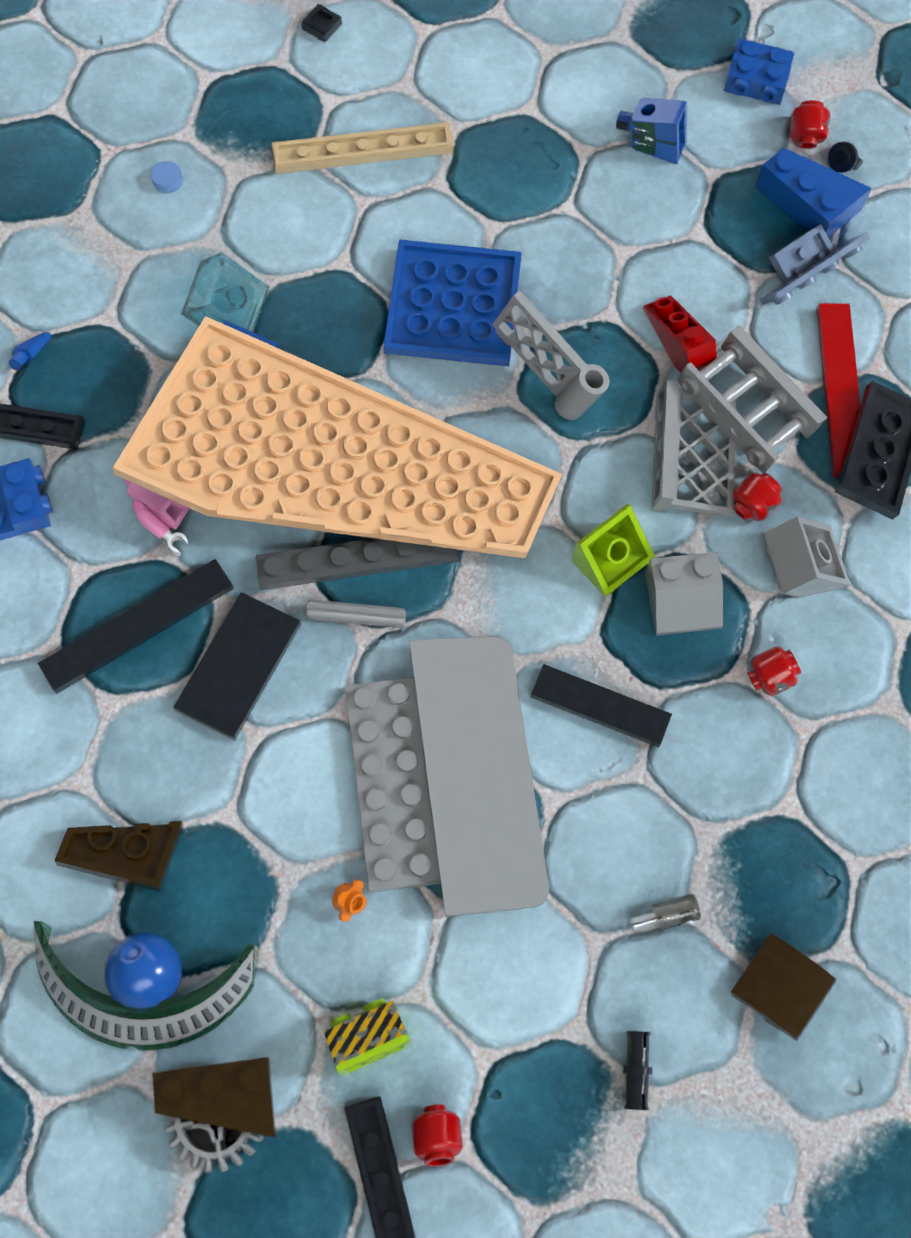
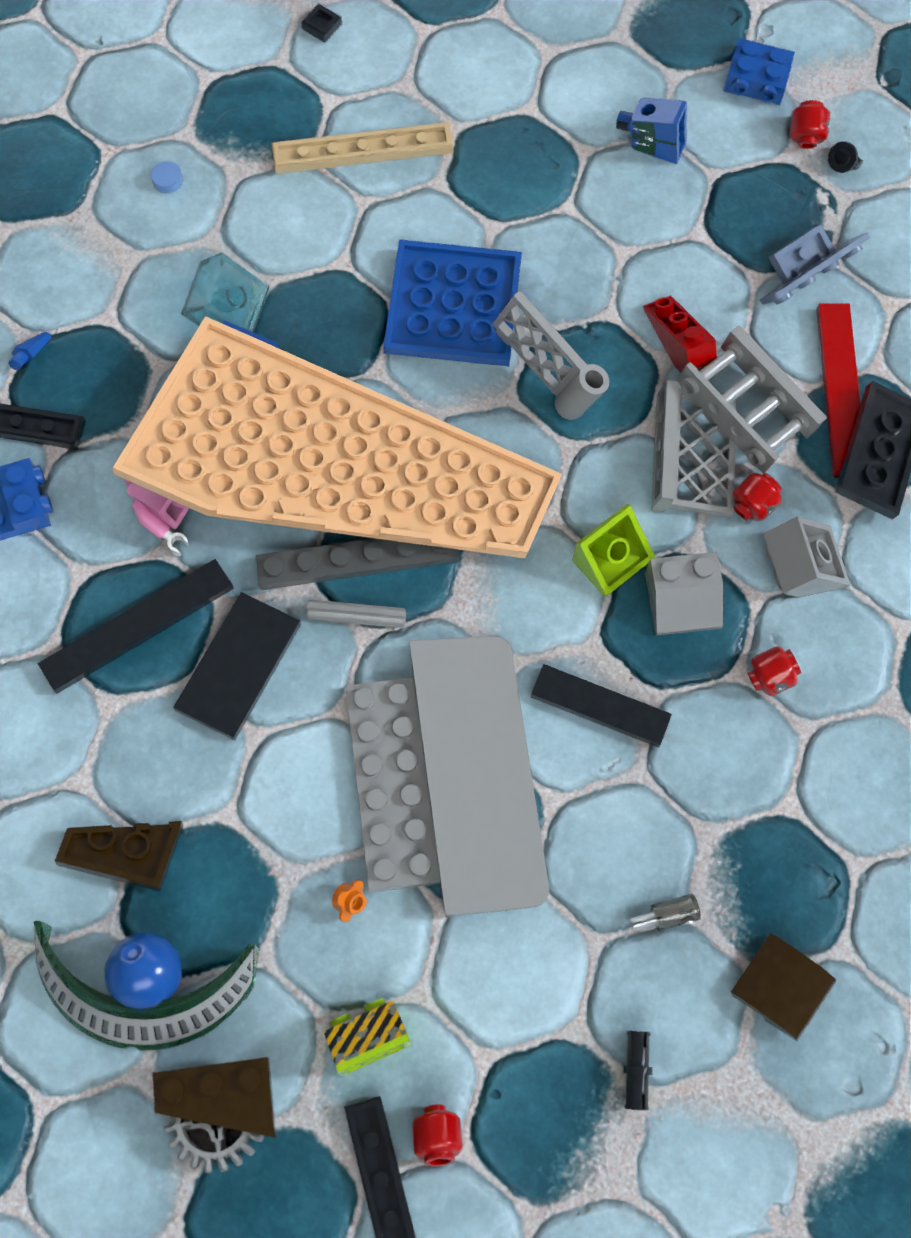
blue wedge [755,148,872,238] -> none

